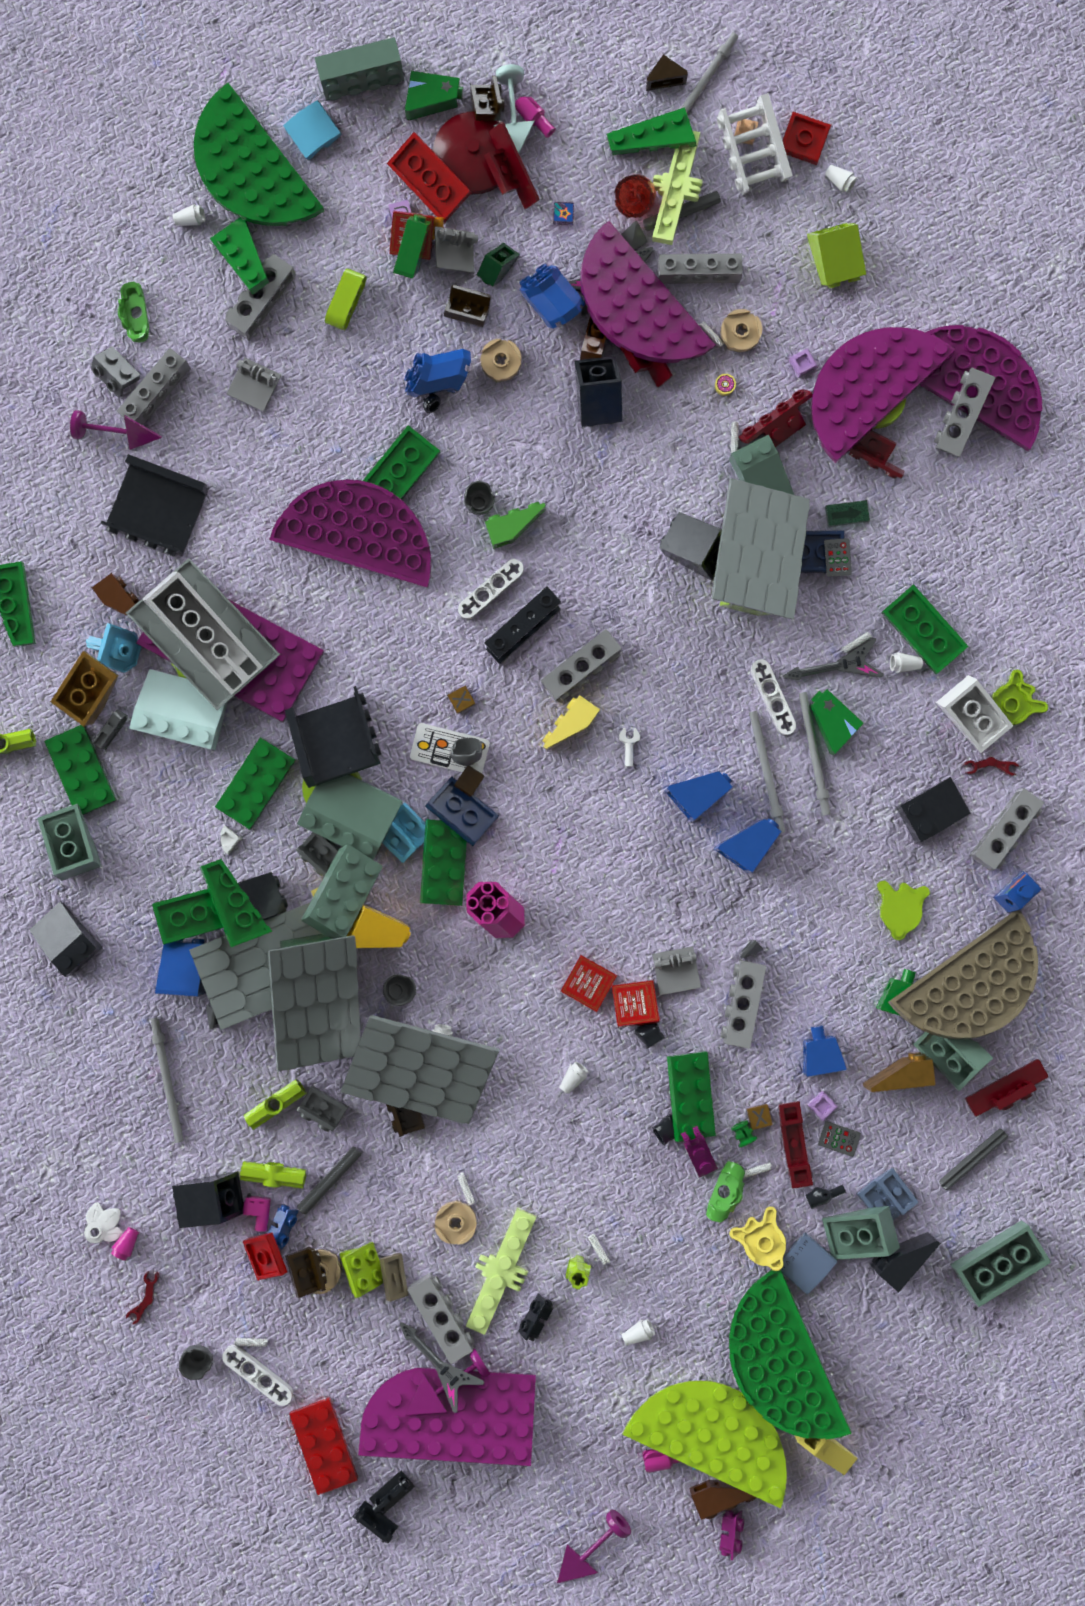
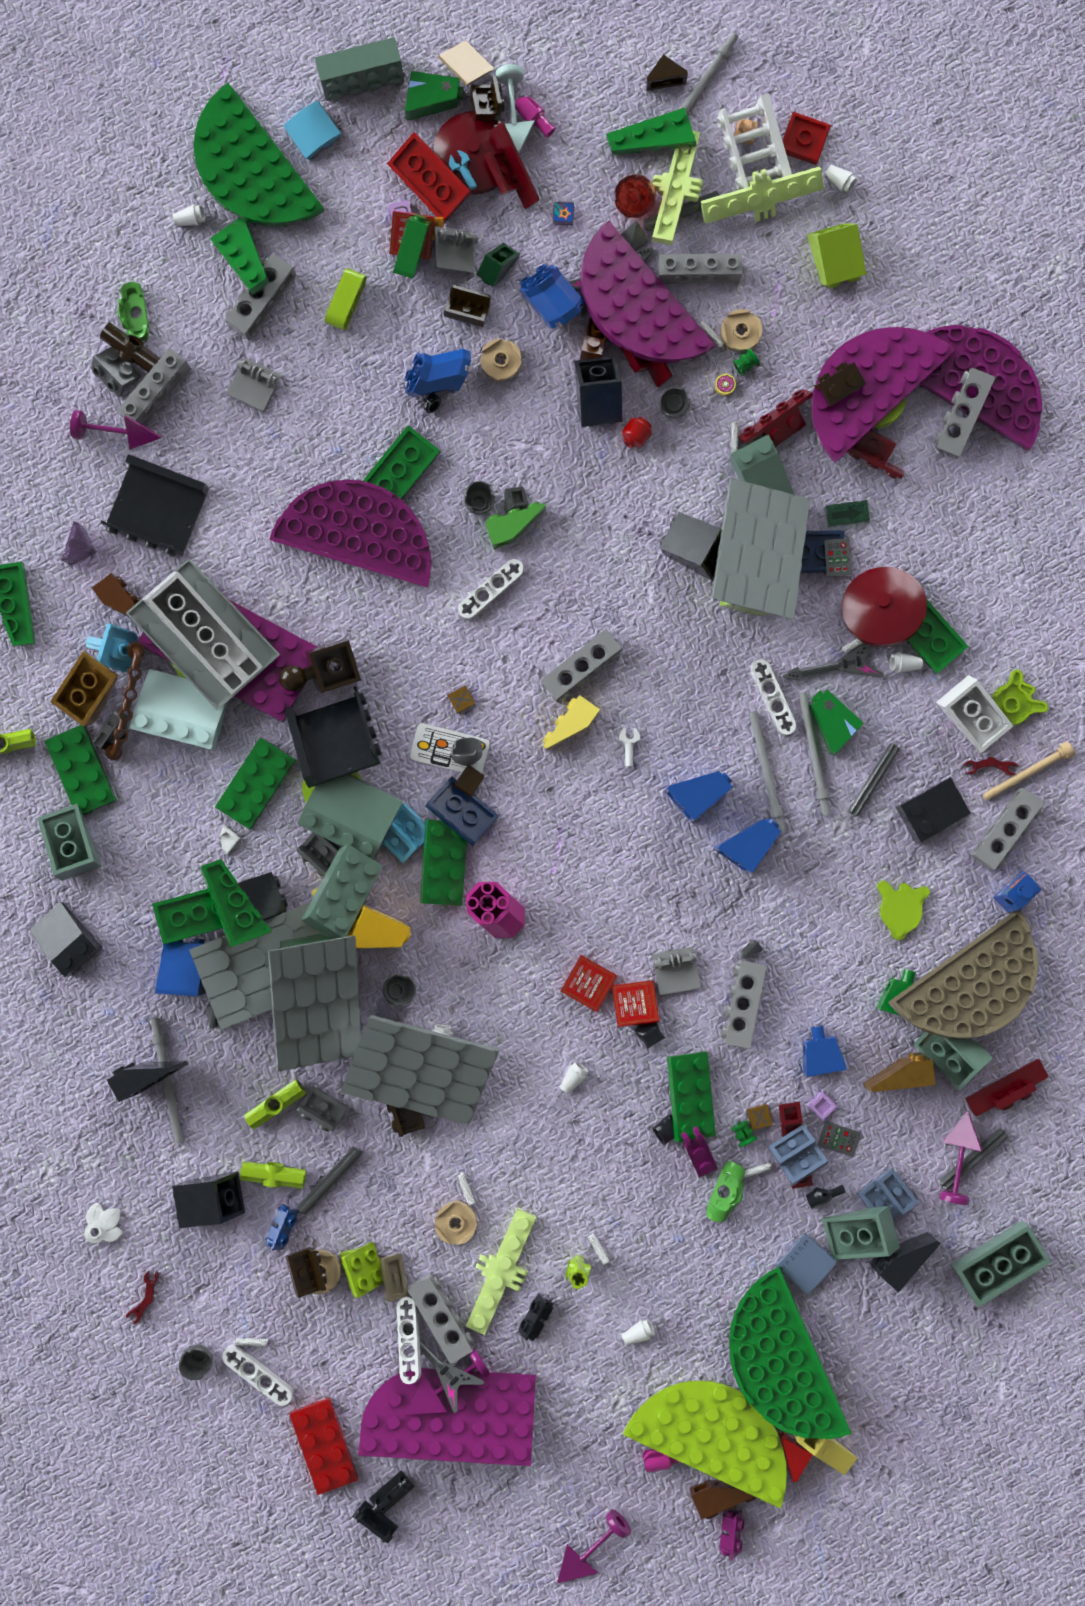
dark pink cone [111,1227,139,1261] -> none
dark pink piece [243,1193,271,1232] -> none
red tile [243,1232,288,1280] -> none
black fence [484,586,561,665] -> none
light yellow tile [729,1207,786,1271] -> none
lavender tile [789,348,817,378] -> none
none -> clear purple slope [61,521,97,566]
none -> dark brown piece [100,322,161,373]
none -> reddish brown bar [104,642,145,761]
none -> black slope [107,1061,188,1102]
none -> dark brown brick [279,639,361,693]
none -> white beam [397,1297,421,1384]
none -> tan piece [438,40,494,86]
none -> medium azure bar [449,150,477,190]
none -> dark grey slope [505,486,529,513]
none -> red head [621,417,652,449]
none -> dark grey hair [659,387,691,419]
none -> yellowish green hinge [701,167,824,224]
none -> green bush [733,348,760,376]
none -> sand blue slope [768,1124,828,1186]
none -> red slope [779,1432,812,1483]
none -> dark brown bracket [813,361,866,407]
none -> dark red dish [842,567,927,647]
none -> dark grey axle [848,743,900,817]
none -> piece [939,1111,982,1205]
none -> tan piece [983,741,1076,800]

